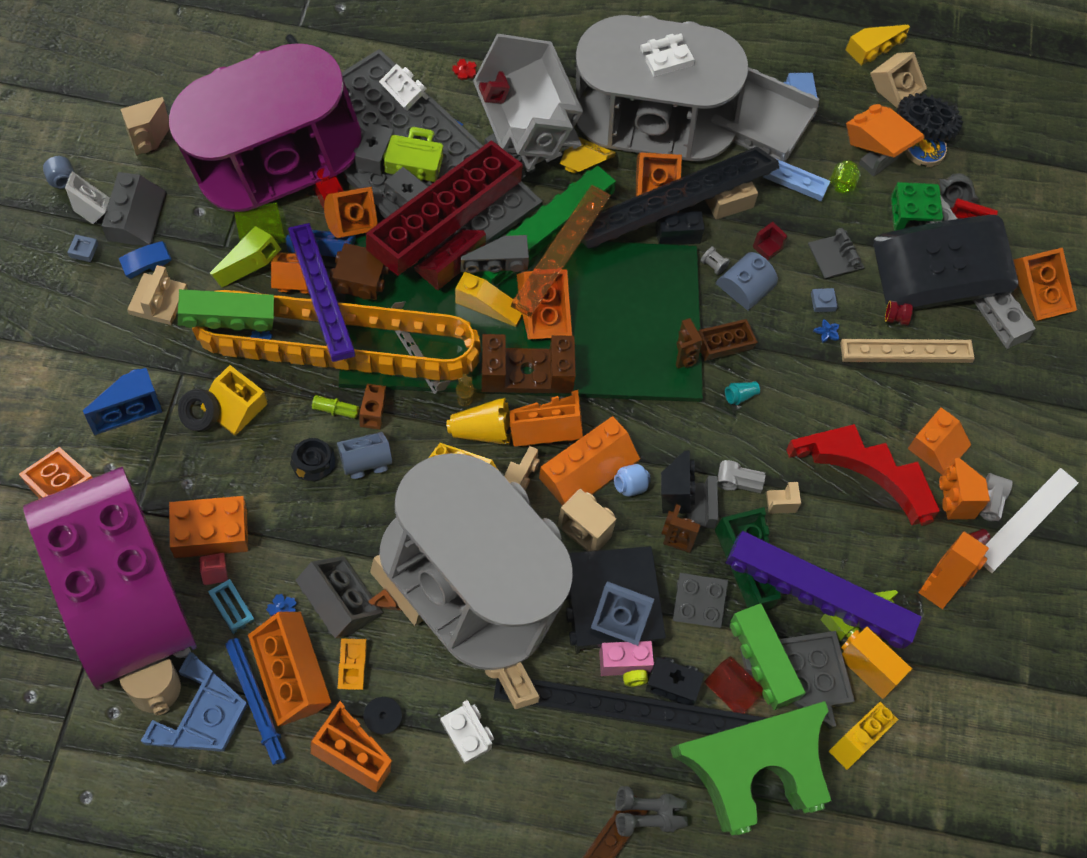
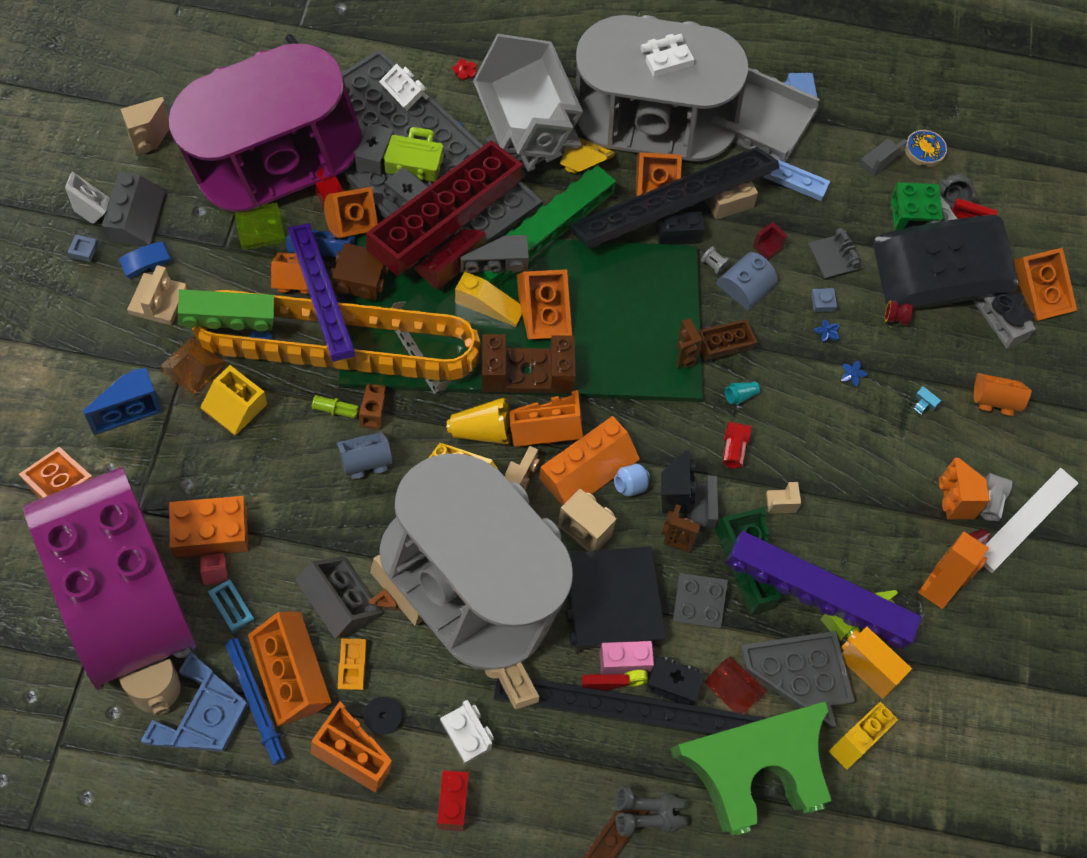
sand blue head [43,156,75,189] -> none
black tyre [178,389,220,431] -> none
lime slope [210,226,281,287] -> none
blue plant [266,594,297,616] -> none
black hat [290,438,335,482] -> none
clear yellow axle [456,374,474,407] -> none
dark red panel [478,71,510,103] -> none
clear orange tile [511,185,610,318] -> none
sand blue brick [591,581,655,646] -> none
light grey piece [717,460,765,493] -> none
bright green brick [730,603,805,711] -> none
red arch [786,424,940,526] -> none
clear neon green head [830,160,861,193] -> none
tan tile [840,339,975,363] -> none
yellow slope [846,25,910,66] -> none
orange slope [846,104,924,157] -> none
tan slope [870,52,927,108] -> none
black gear [896,93,963,142] -> none
orange slope [908,407,971,475] -> none
none -> clear orange slope [159,336,225,395]
none -> red brick [437,770,469,832]
none -> red tile [580,674,629,691]
none -> red piece [722,421,751,469]
none -> blue plant [841,360,868,387]
none -> medium azure tile [914,386,941,415]
none -> orange brick [973,373,1032,416]
none -> black plate [992,293,1035,327]

